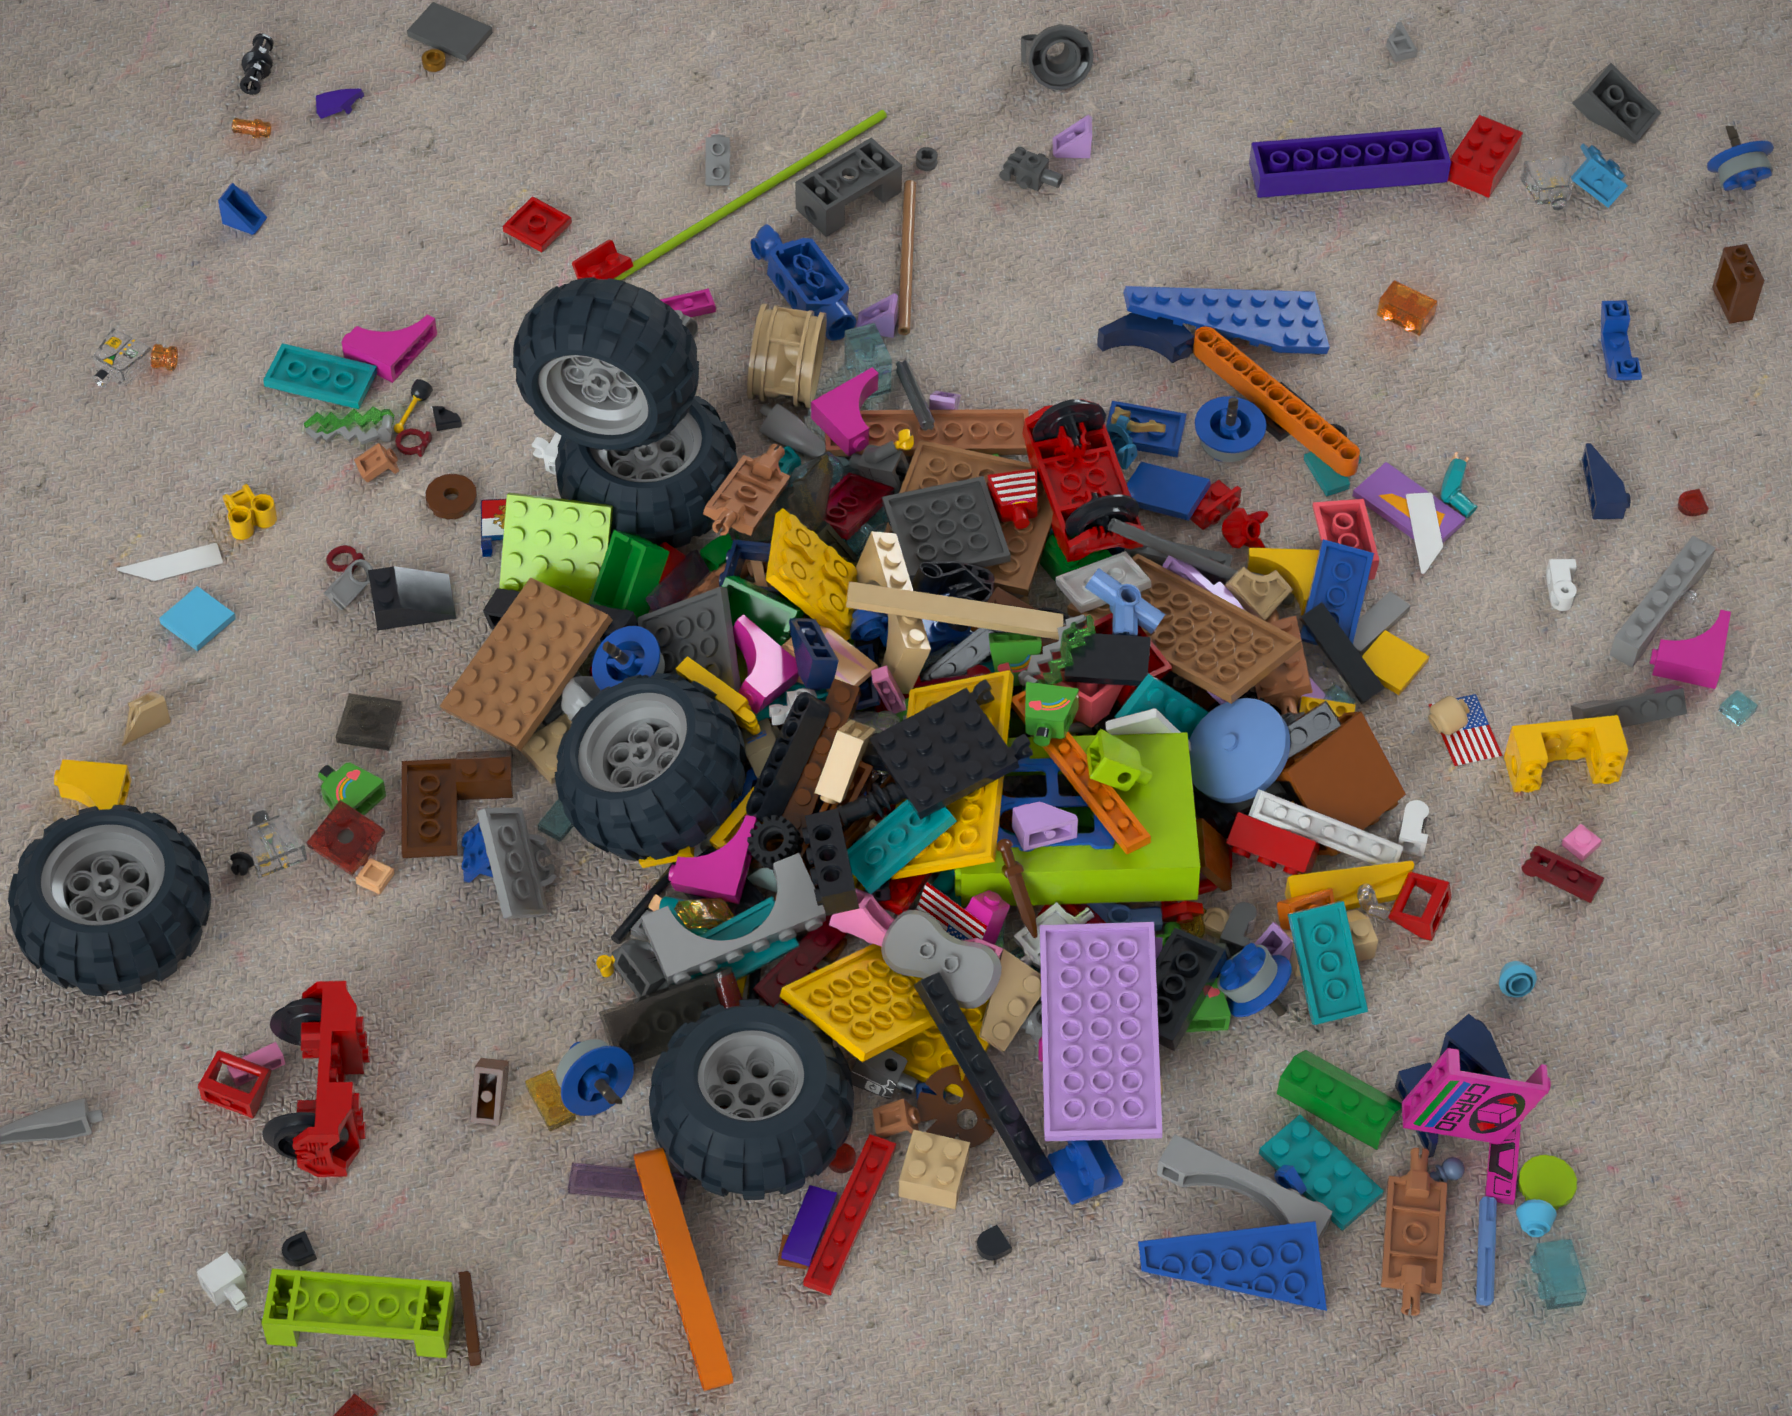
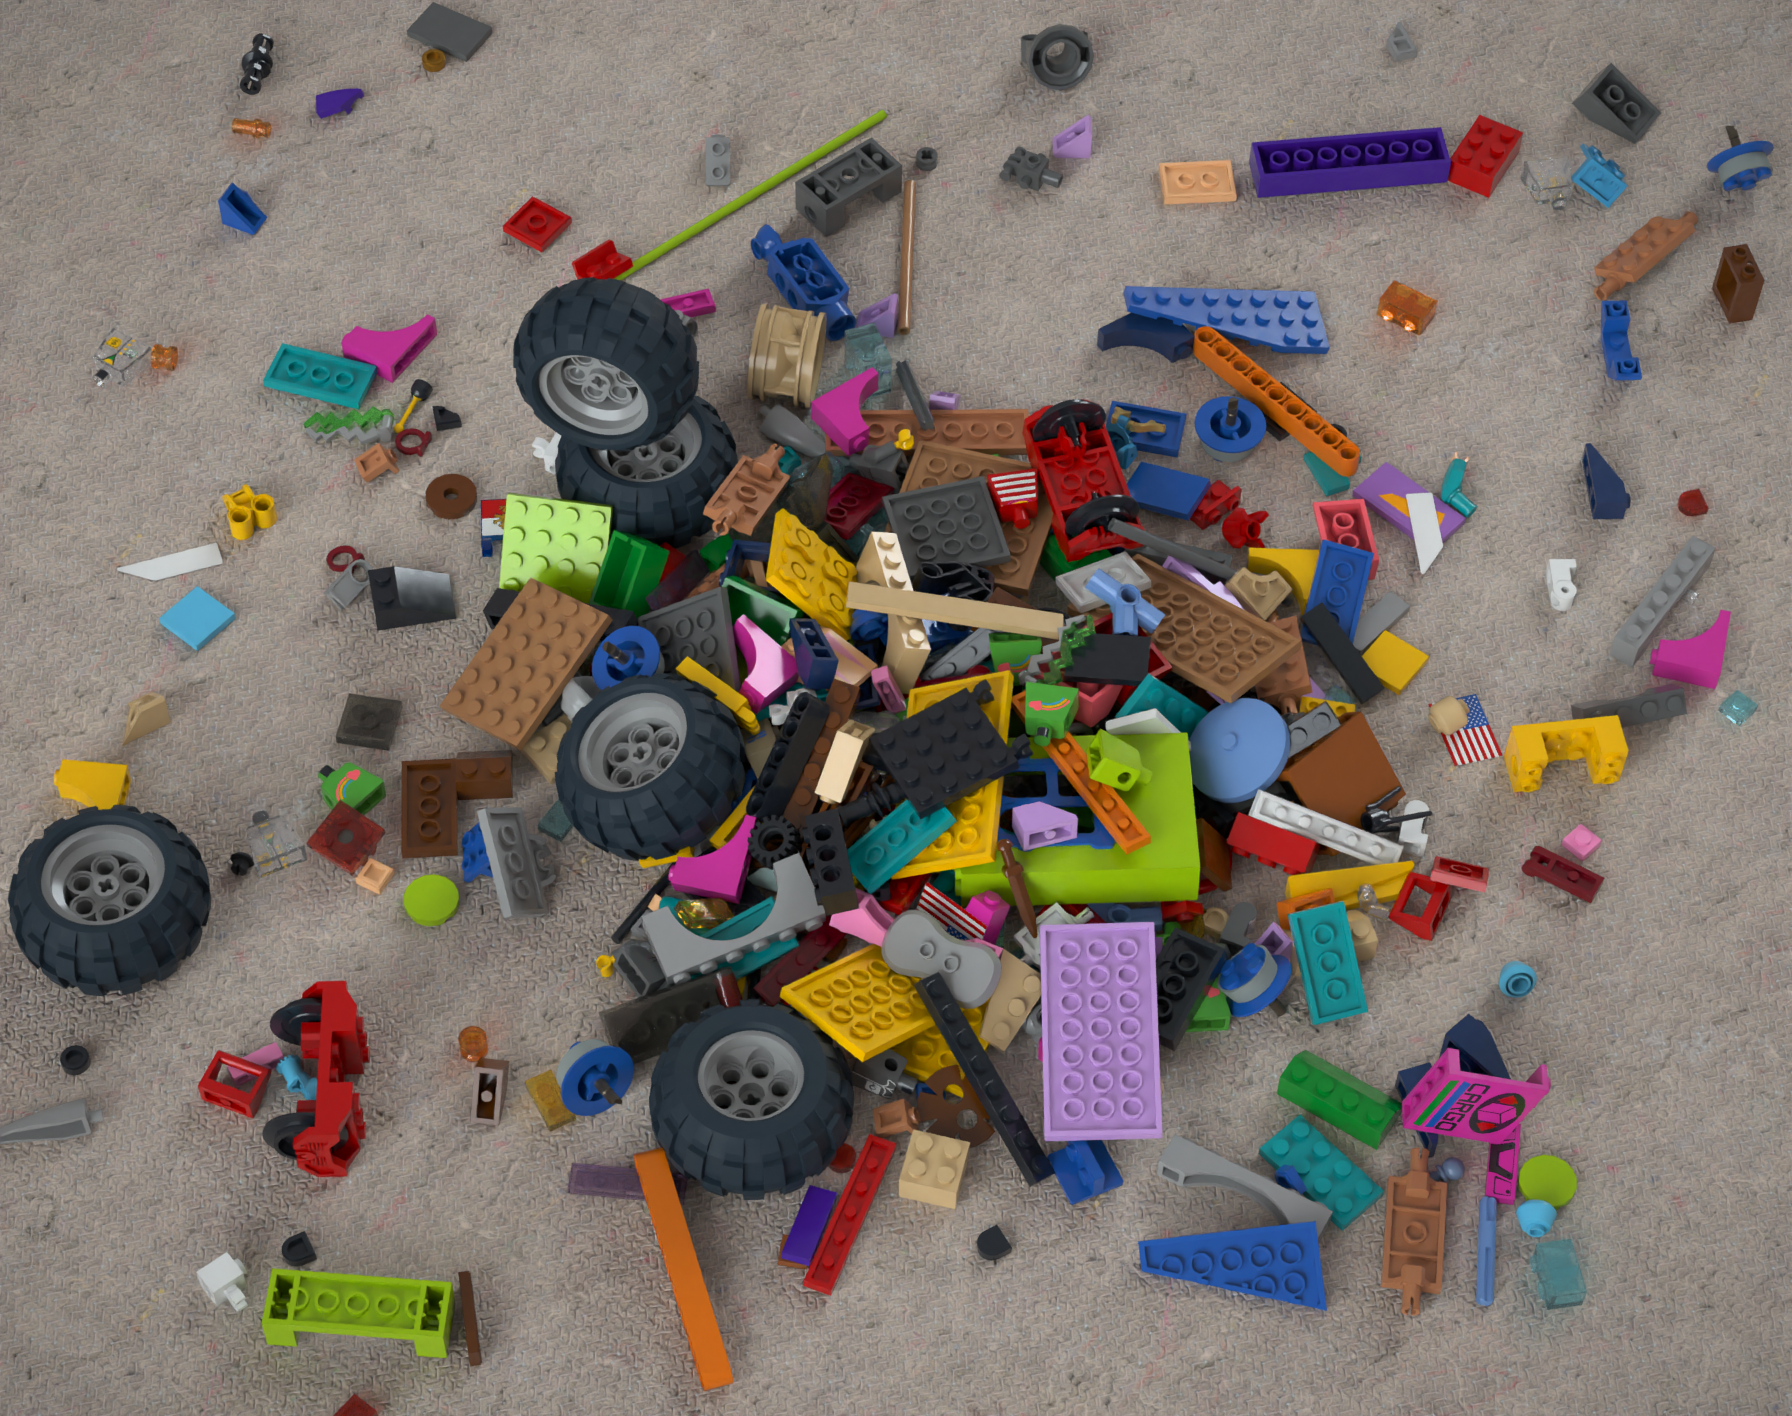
none -> black tile [60,1045,90,1075]
none -> medium azure connector [276,1054,317,1100]
none -> lime tile [403,874,460,927]
none -> clear orange wheel [458,1026,488,1062]
none -> light nougat tile [1158,160,1237,205]
none -> black plant [1360,786,1432,834]
none -> red tile [1430,856,1489,893]
none -> nougat plate [1594,211,1698,301]

